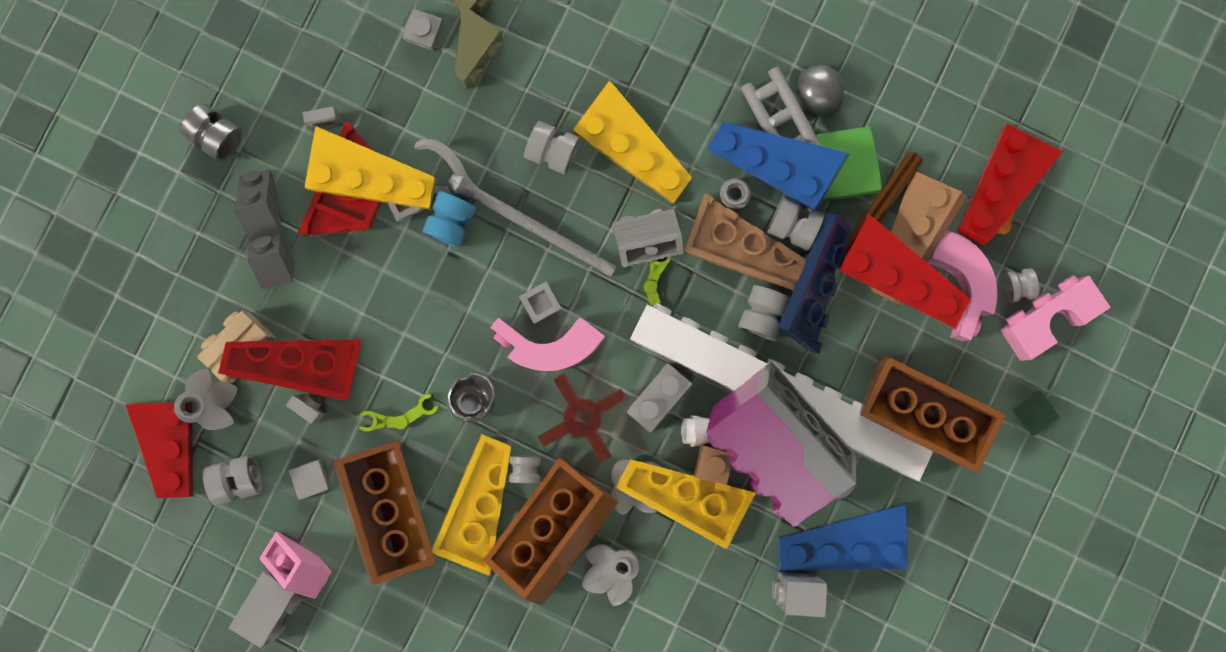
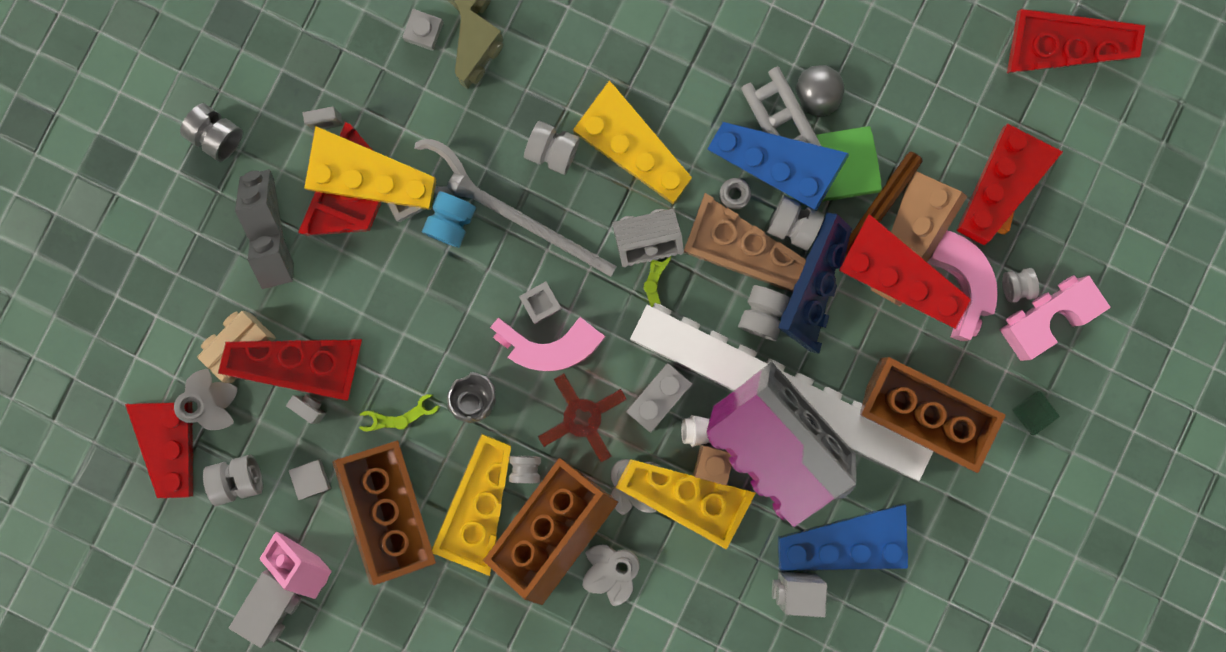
none -> red wing [1007,9,1146,73]

